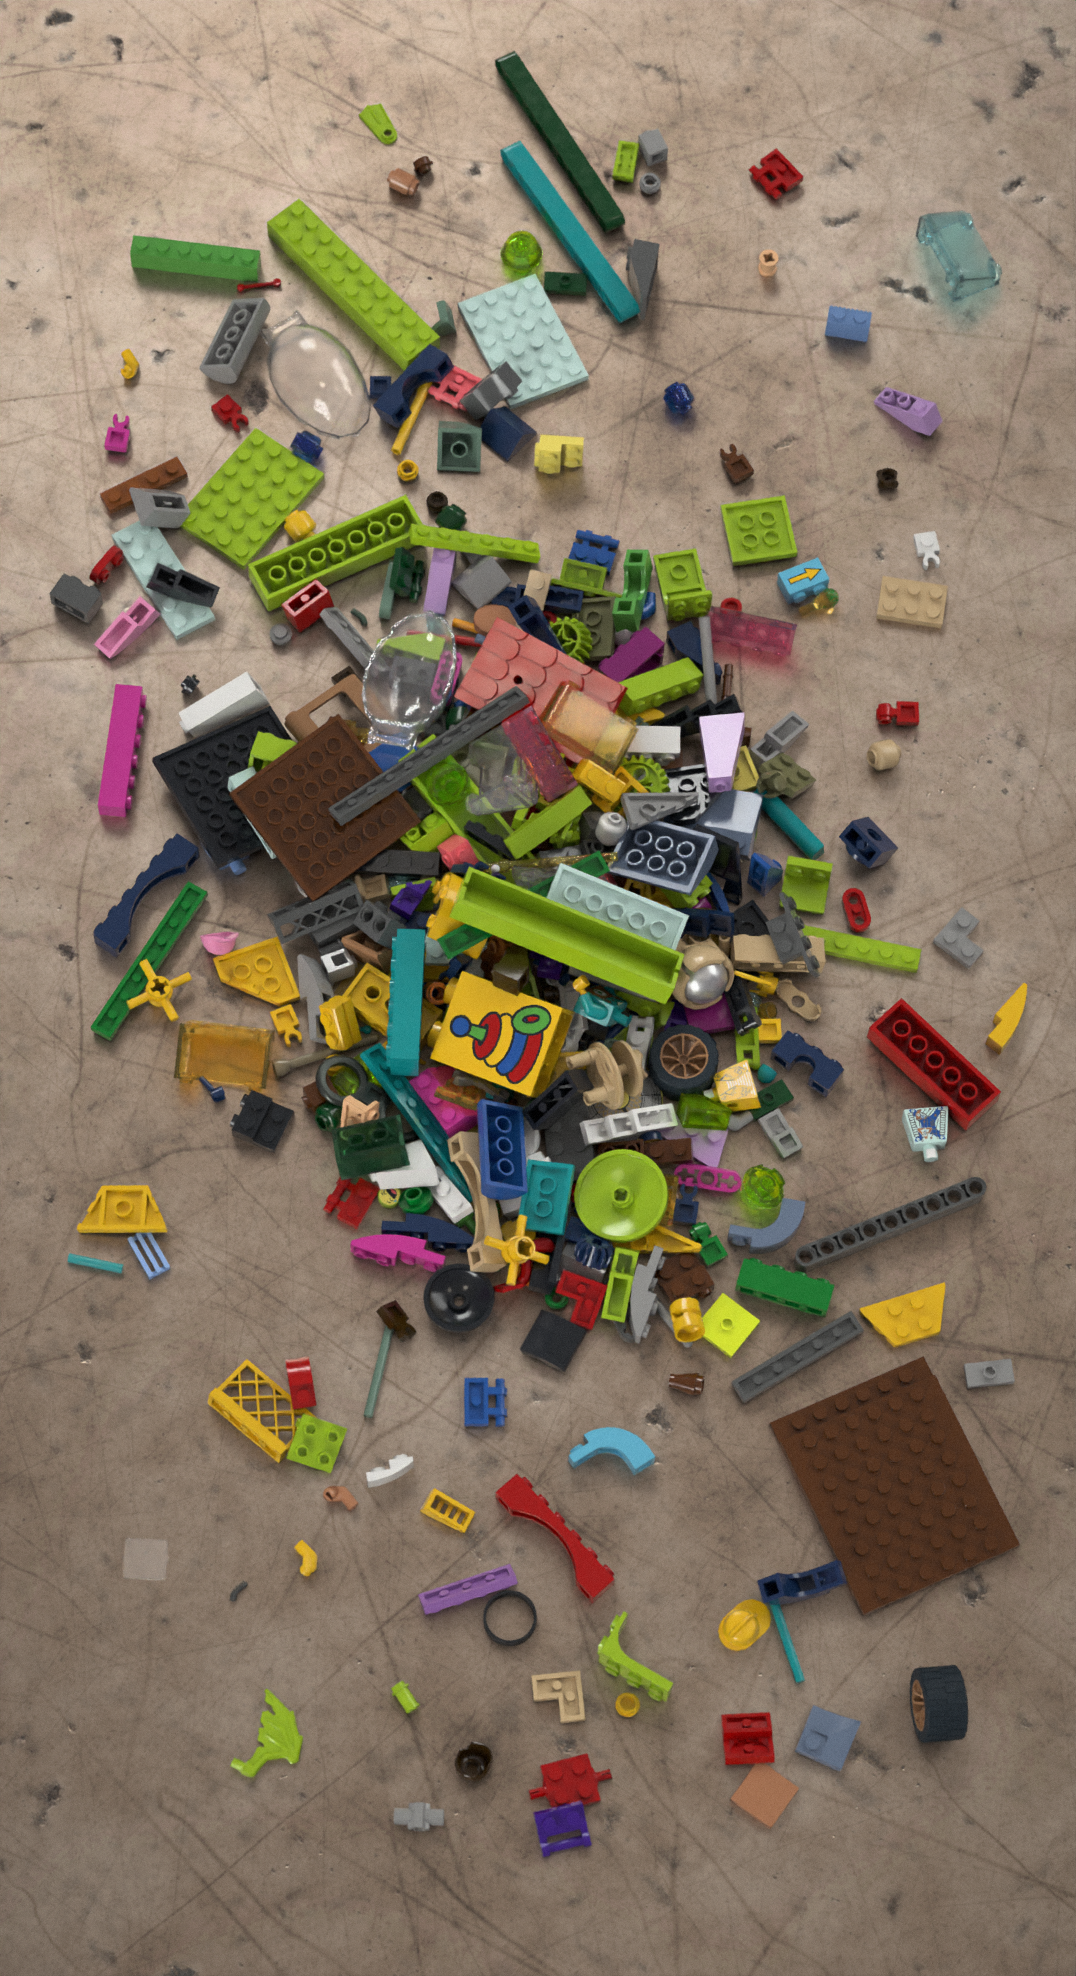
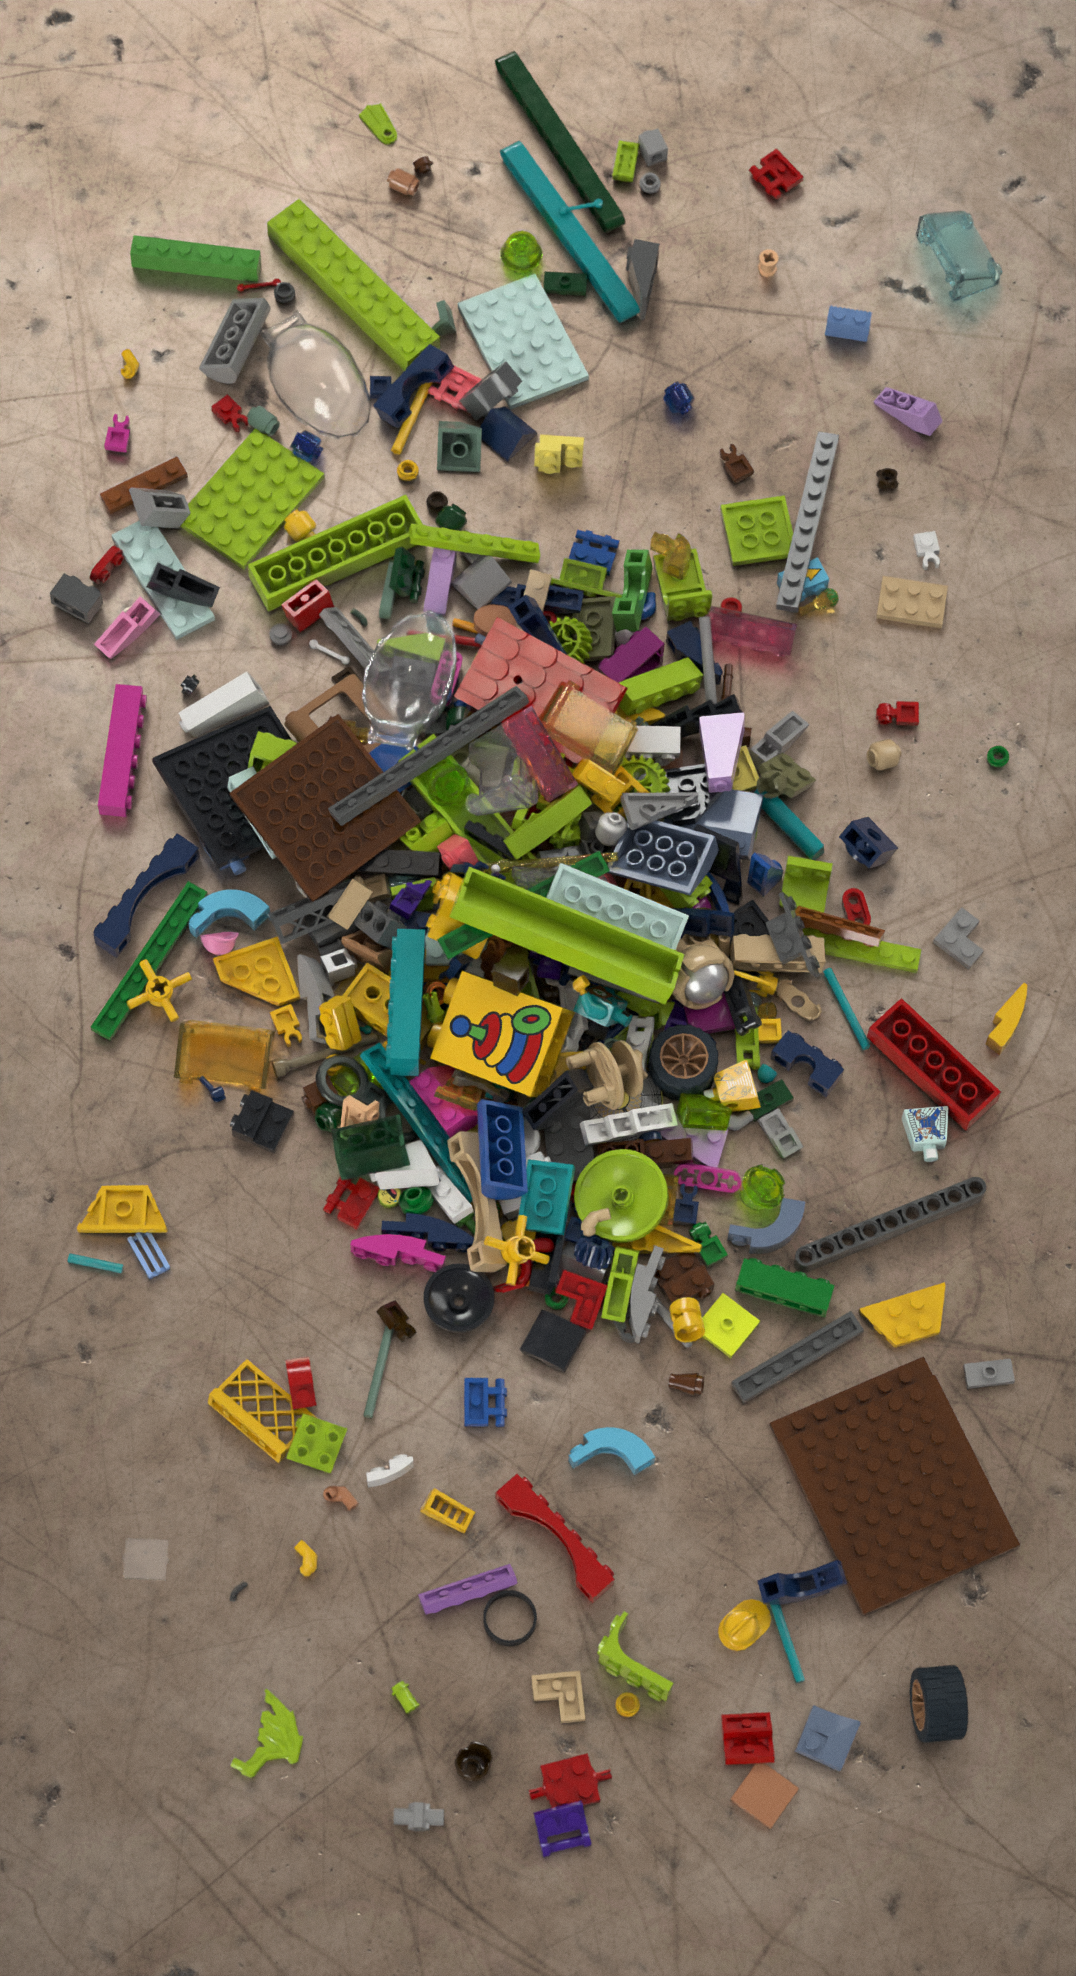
none -> medium azure arch [189,890,270,938]
none -> sand green brick [247,406,280,436]
none -> dark grey plate [274,282,295,303]
none -> white hinge [309,639,350,665]
none -> tan tile [327,879,373,930]
none -> lime pin [422,992,445,1023]
none -> teal hinge [560,199,603,214]
none -> tan arm [581,1208,611,1237]
none -> clear yellow brick [650,532,691,580]
none -> plate [776,432,839,613]
none -> dark orange plate [795,906,885,947]
none -> teal bar [823,967,871,1050]
none -> green plate [987,746,1009,767]

